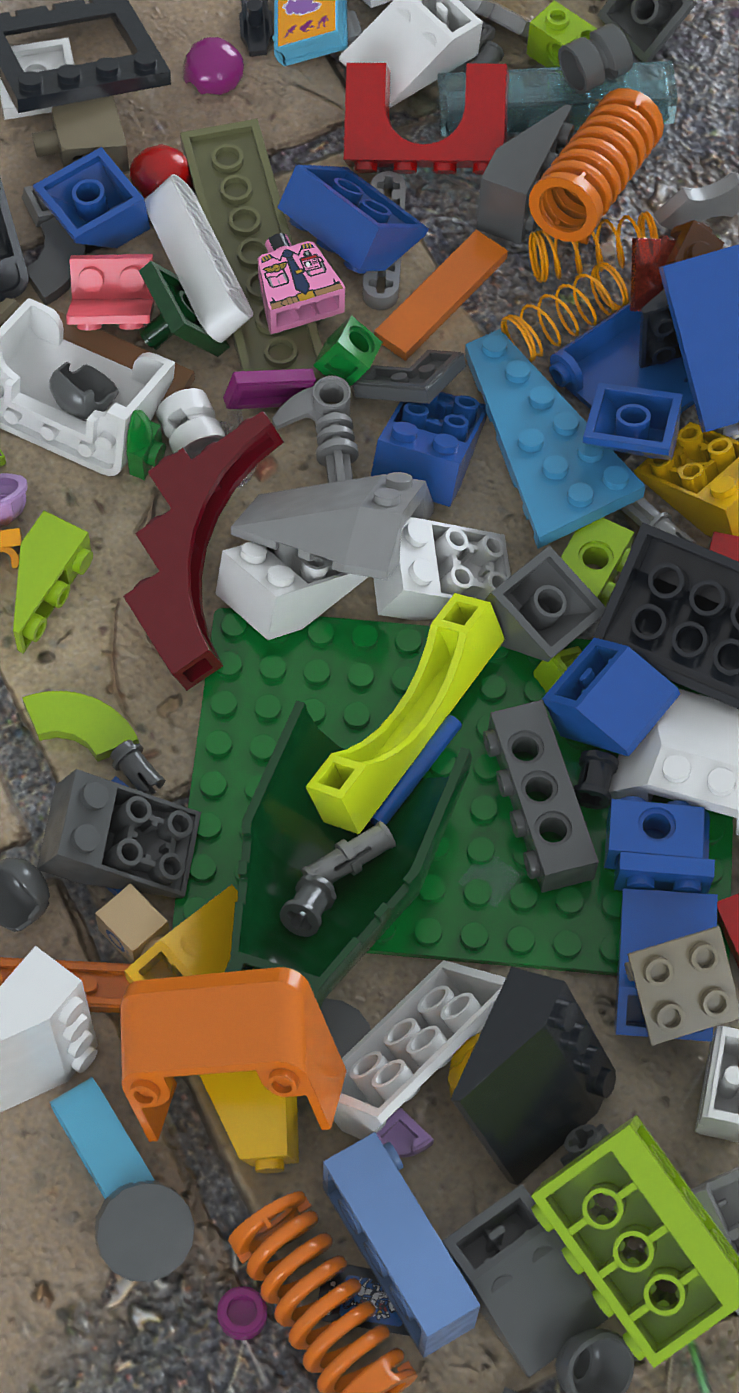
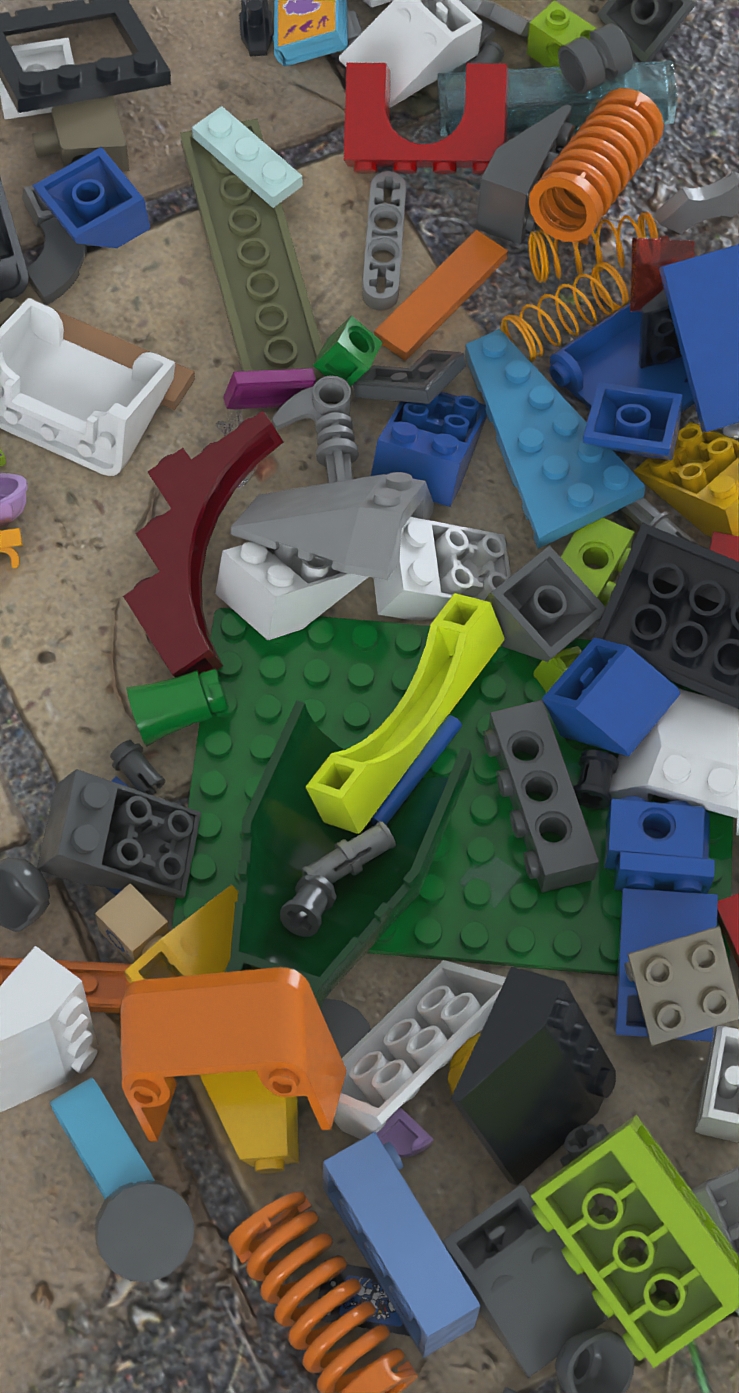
lime slope [13,510,93,654] -> none
lime tile [22,691,139,762] -> none
dark grey hair [49,362,119,420] -> none
coral bracket [66,254,155,330] -> none
green plate [127,409,166,480] -> none
red hair [130,144,192,199] -> none
dark green tile [139,261,230,357] -> none
white beam [145,174,253,343] -> none
white wheel [156,388,226,459] -> none
magenta hair [183,37,244,95] -> none
magenta tile [217,1286,267,1340] -> none
bright pink torso [258,233,345,335] -> none
blue slope [277,165,429,274] -> none
reddish brown bracket [665,220,724,265] -> none
none -> green plant [127,669,229,747]
none -> light aqua plate [192,106,303,208]

